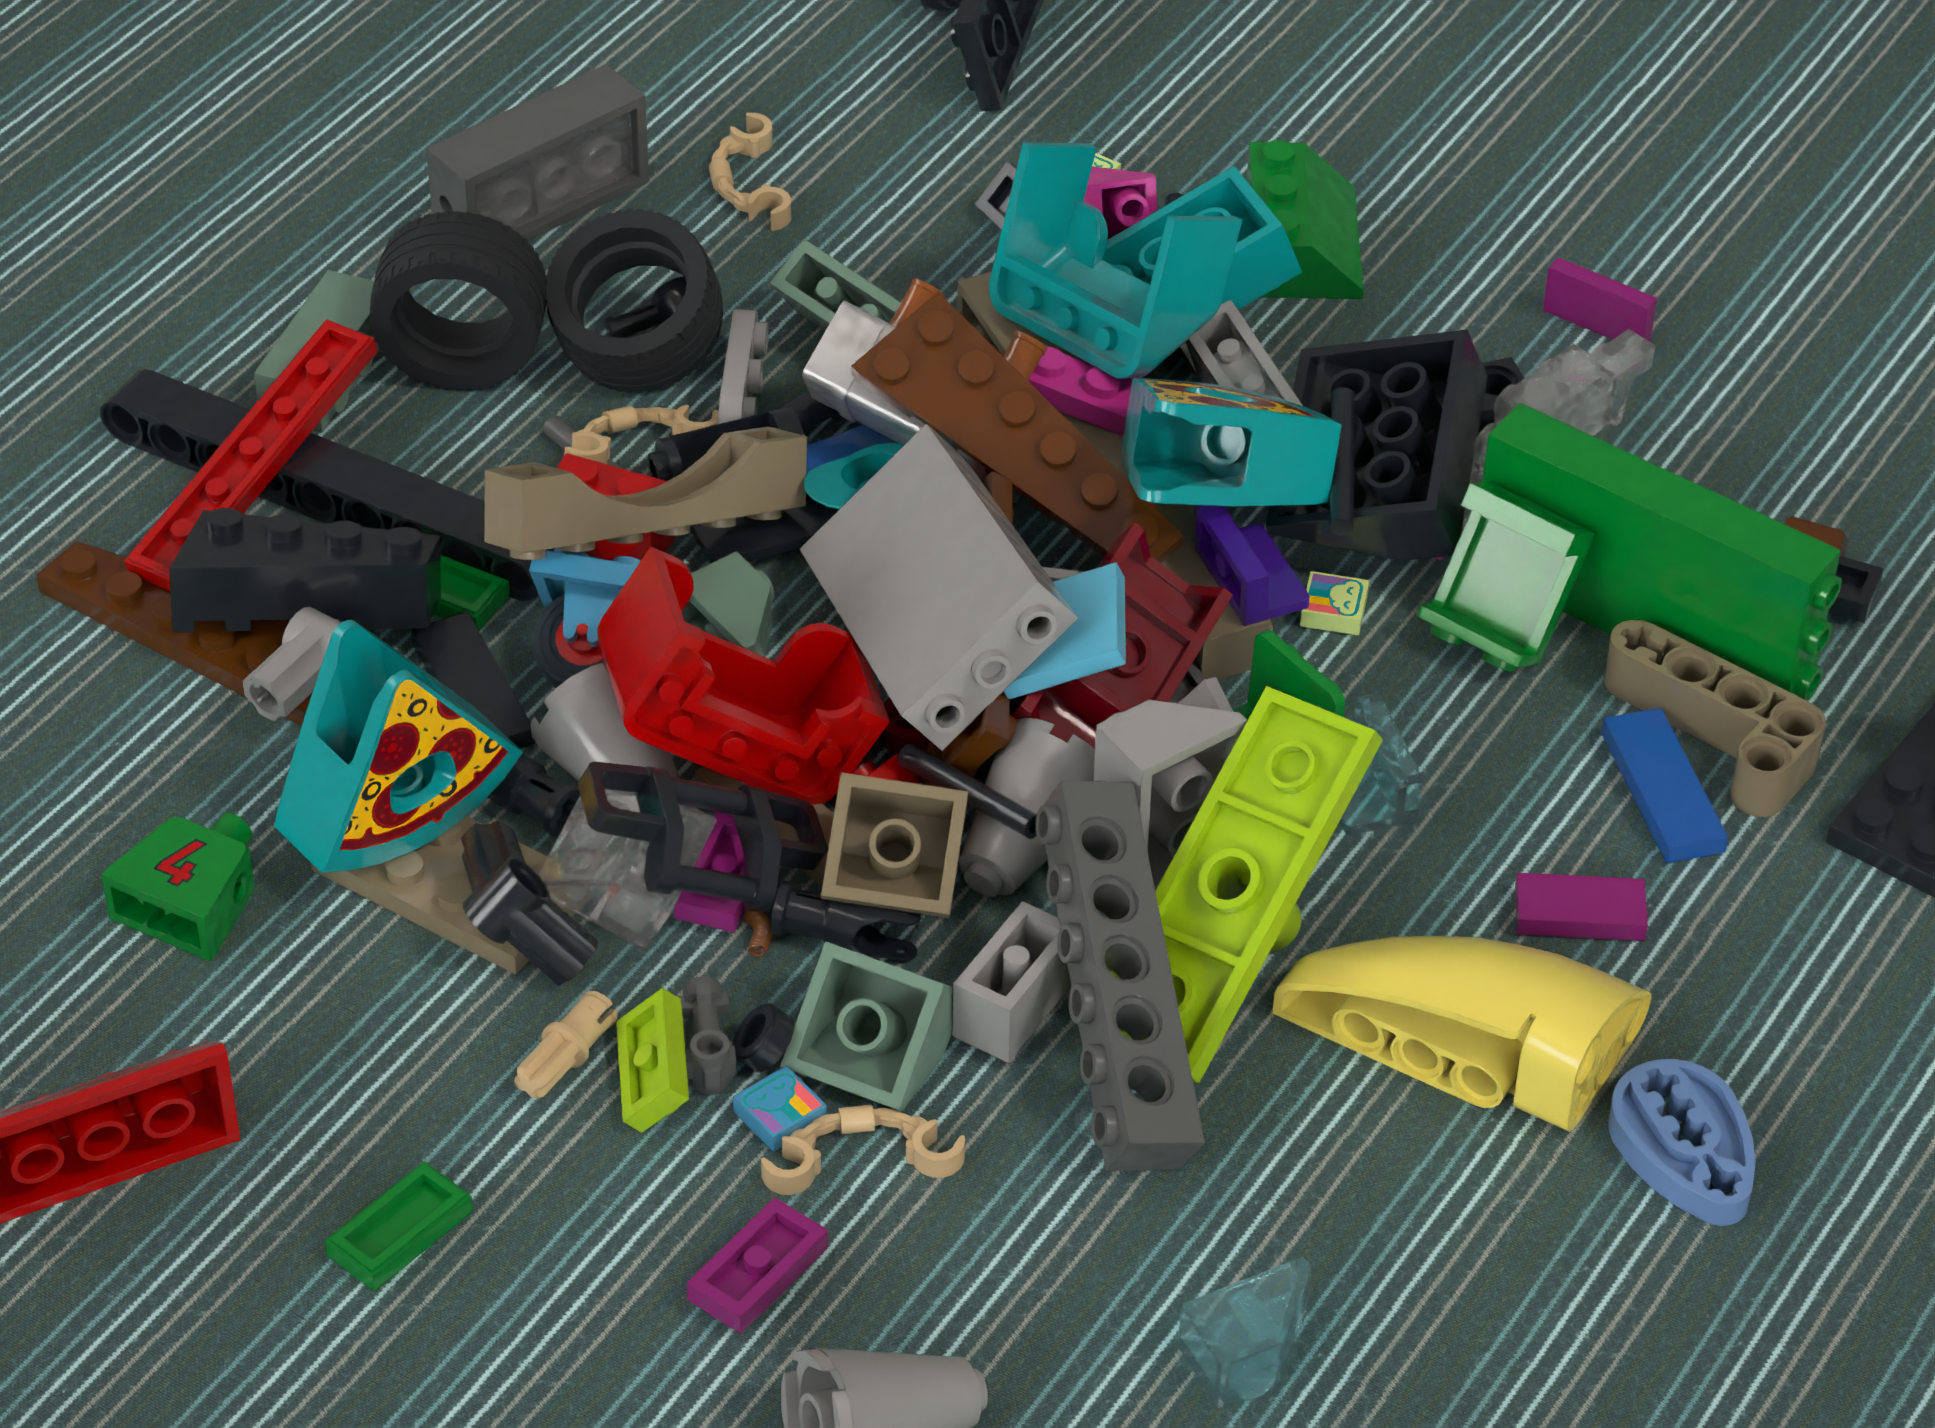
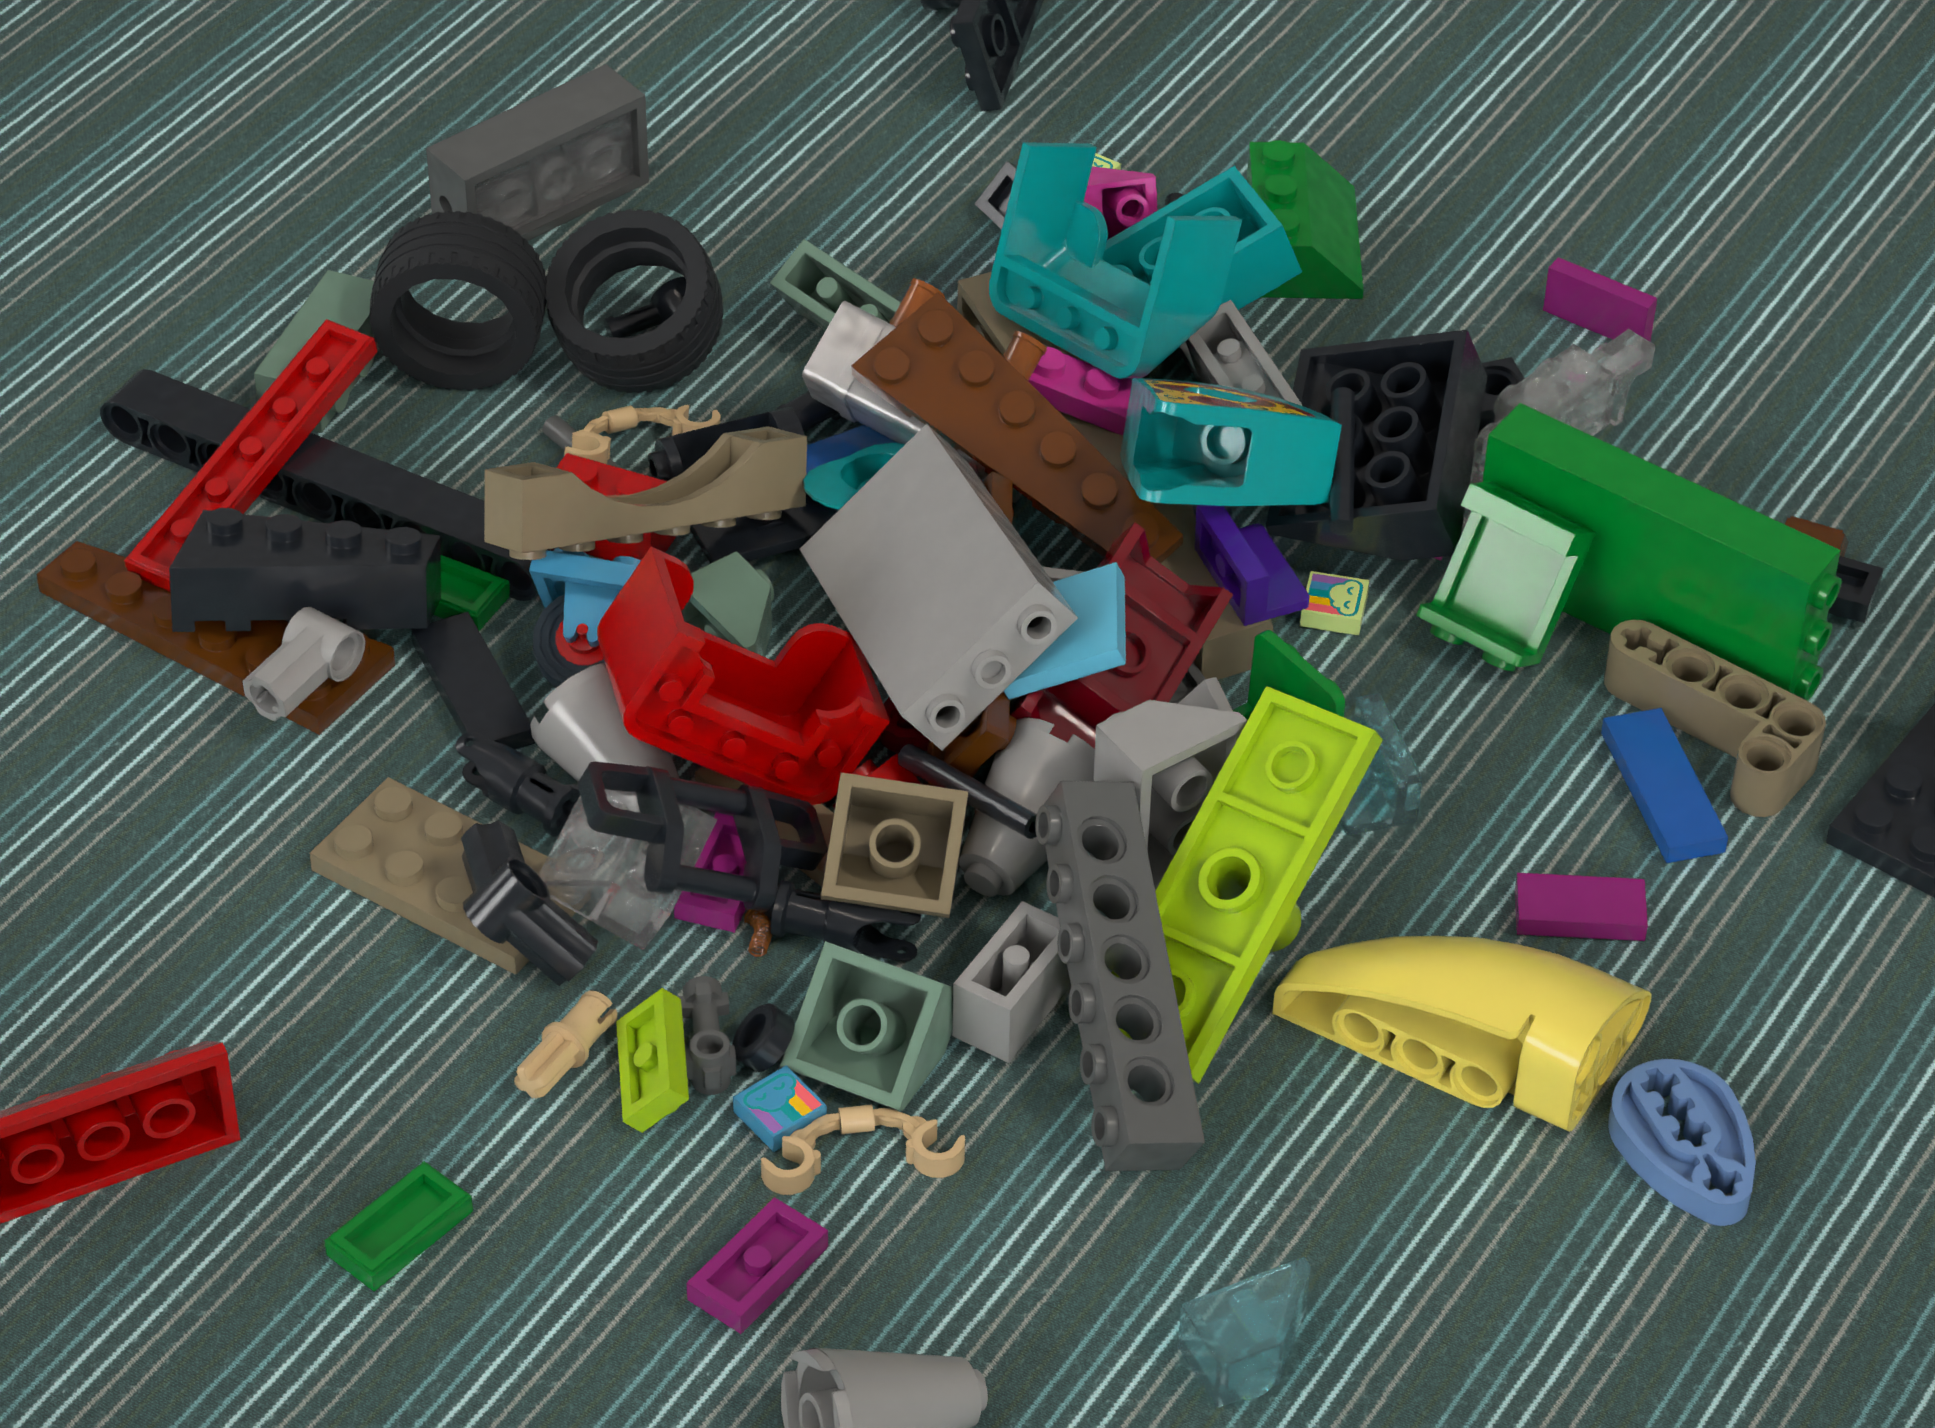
green torso [101,813,255,962] -> none
teal piece [274,620,523,873] -> none
tan piece [709,113,791,231] -> none
light grey plate [718,309,768,424] -> none

